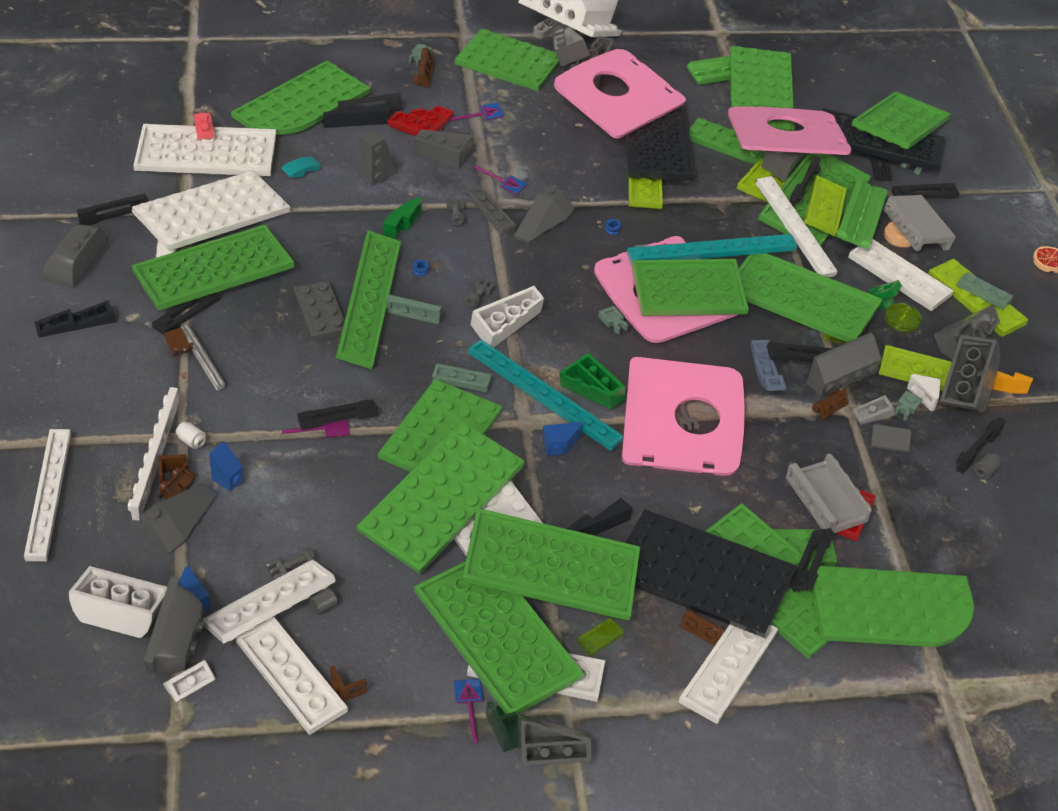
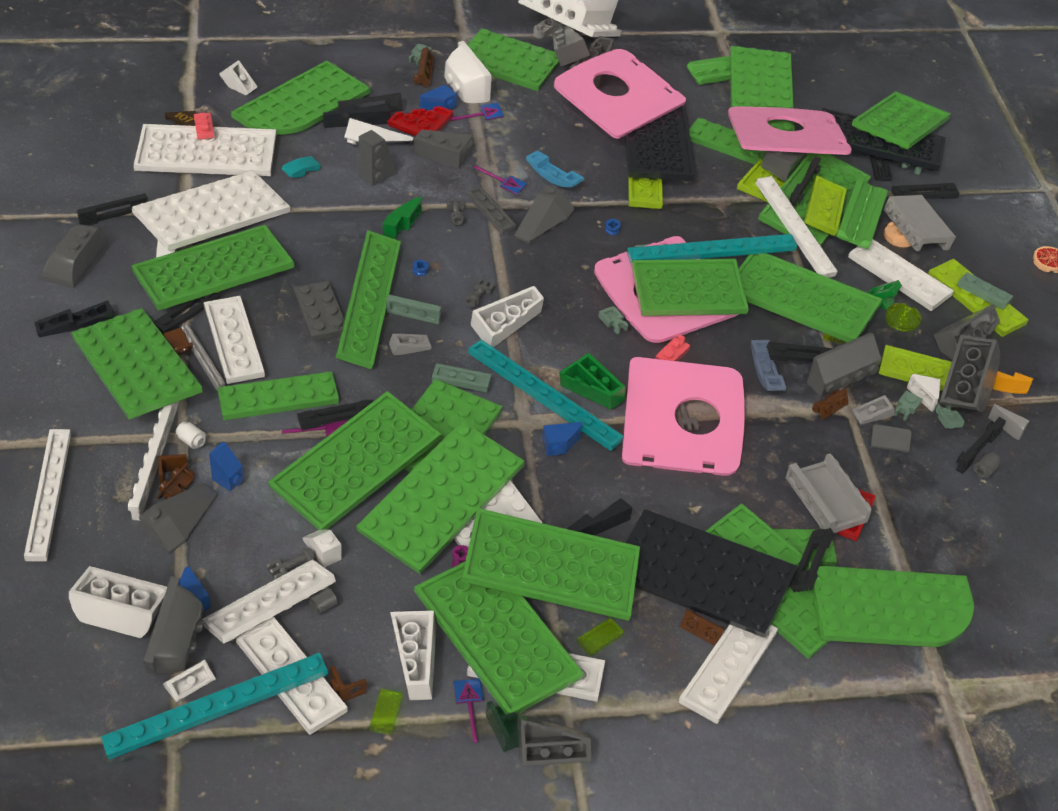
none -> bright green plate [71,308,203,420]
none -> teal plate [101,652,328,760]
none -> dark brown tile [165,111,196,126]
none -> white plate [204,296,265,384]
none -> bright green plate [217,371,339,420]
none -> white slope [219,60,257,95]
none -> bright green plate [268,391,442,530]
none -> white slope [303,529,342,568]
none -> white wedge [344,118,413,145]
none -> clear neon green tile [370,689,402,735]
none -> light grey slope [389,334,432,355]
none -> white wedge [390,611,437,700]
none -> blue slope [420,85,457,110]
none -> white windscreen [444,41,491,103]
none -> magenta bush [452,545,468,568]
none -> dark azure slope [526,150,584,187]
none -> coral plate [655,334,690,362]
none -> sand green plate [935,404,965,429]
none -> light grey slope [988,404,1029,440]

